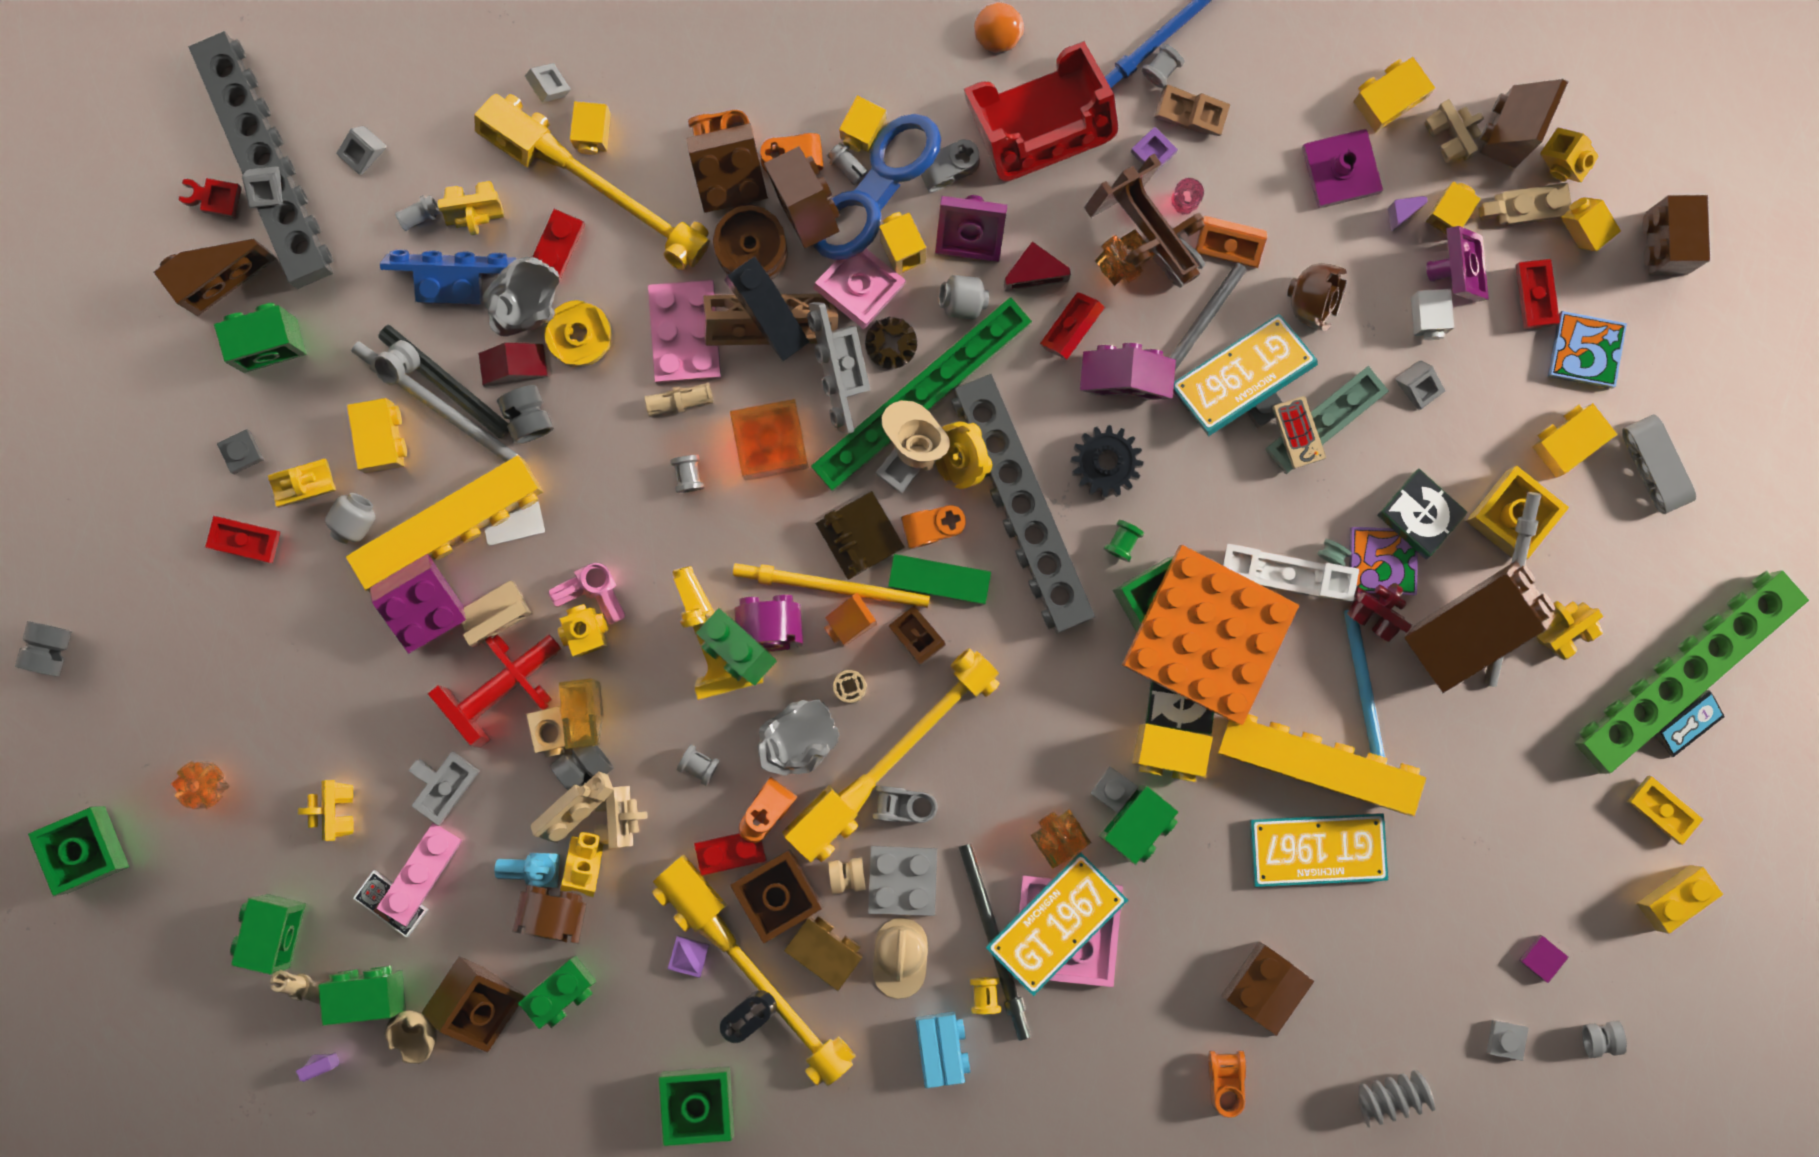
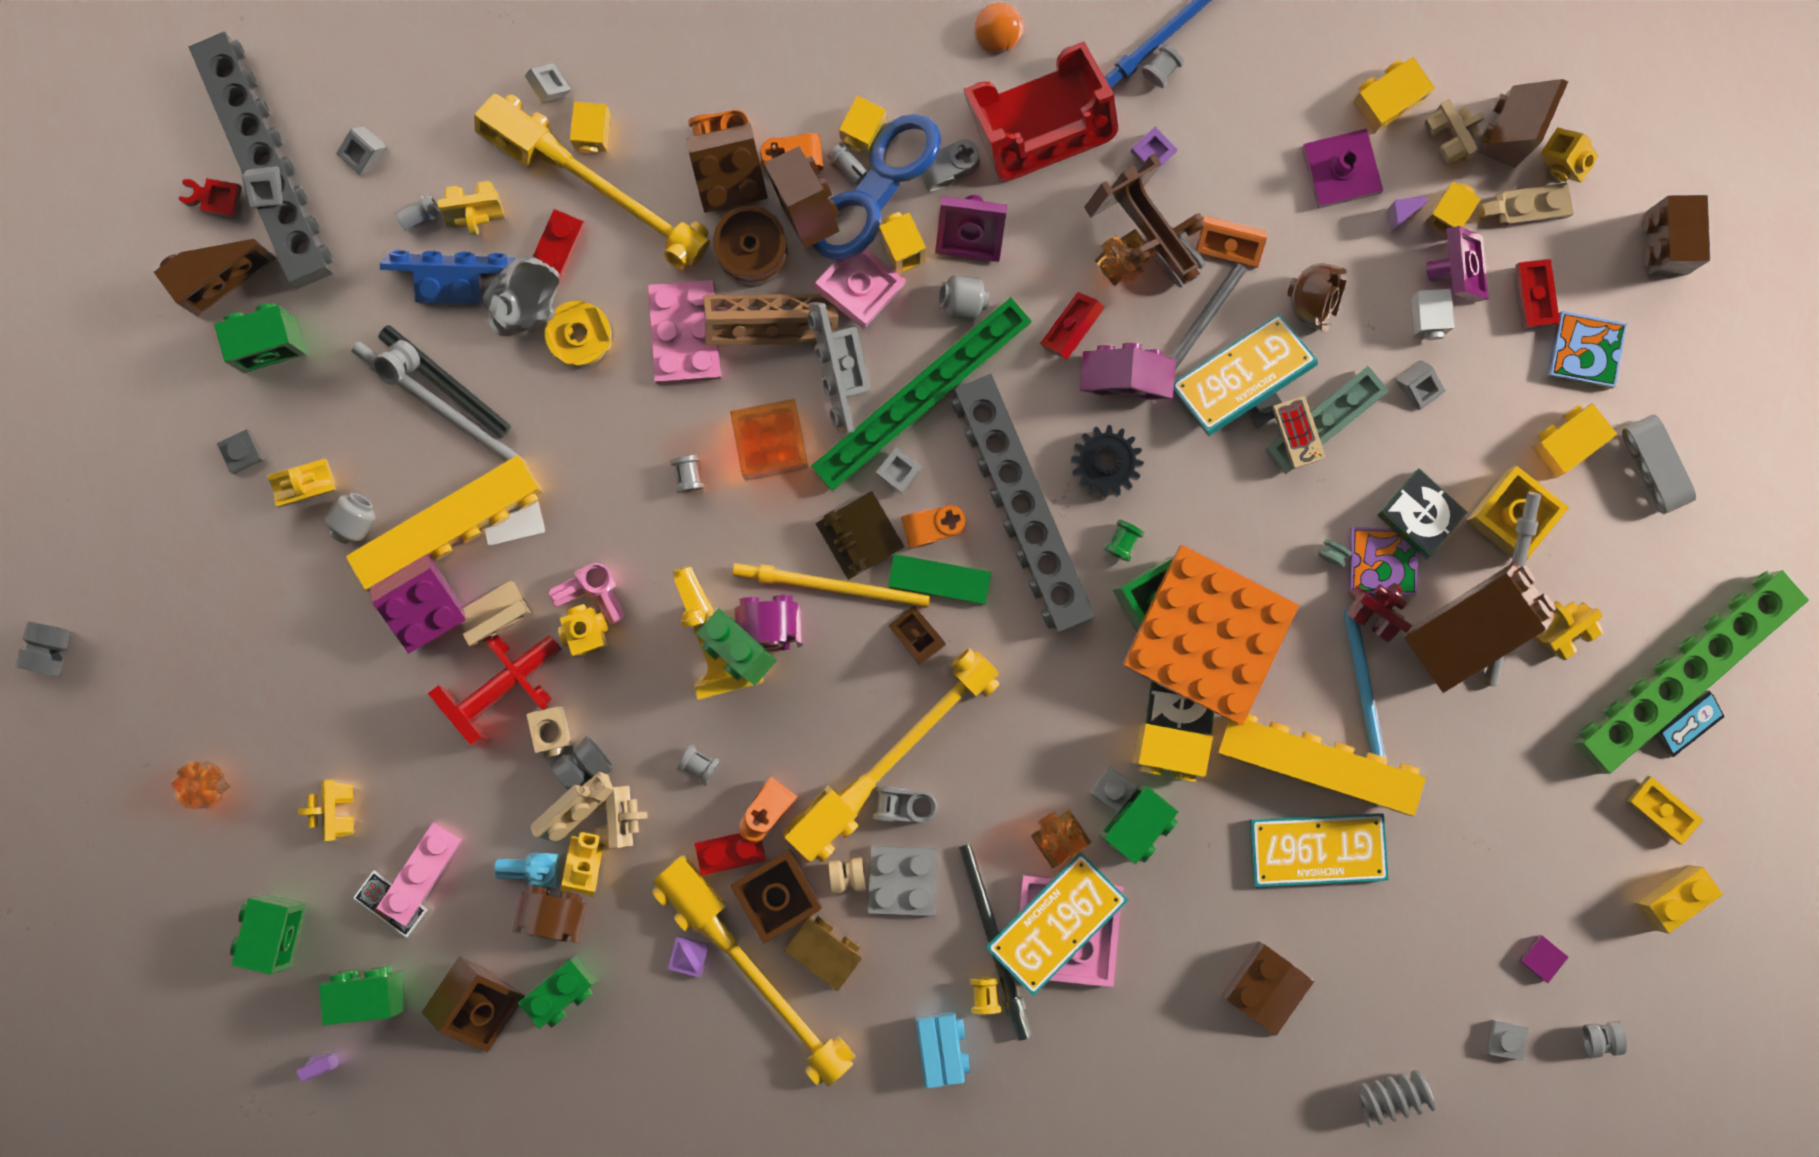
green brick [28,806,129,896] -> none
red plate [205,515,281,564] -> none
tan pin [270,970,322,1004] -> none
yellow brick [347,398,407,474] -> none
tan hair [384,1010,437,1064] -> none
light grey plate [409,751,480,825] -> none
dark red slope [478,343,548,386] -> none
dark grey wheel [497,385,554,444] -> none
clear yellow slope [558,678,604,749] -> none
tan pin [645,382,713,417] -> none
green brick [659,1066,735,1146] -> none
black beam [720,990,777,1043] -> none
black slope [724,256,809,362] -> none
light grey hair [758,700,840,776] -> none
orange slope [824,593,877,646] -> none
tan wheel [833,670,867,703] -> none
dark brown gear [865,316,917,369] -> none
tan piece [873,918,928,999] -> none
tan piece [882,400,950,471] -> none
yellow plate [935,421,992,489] -> none
dark red slope [1004,241,1071,291] -> none
medium nougat slope [1154,84,1231,136] -> none
clear pink bush [1171,178,1204,214] -> none
orange piece [1208,1051,1246,1118] -> none
white slope [1223,544,1359,602] -> none
yellow brick [1561,197,1621,252] -> none

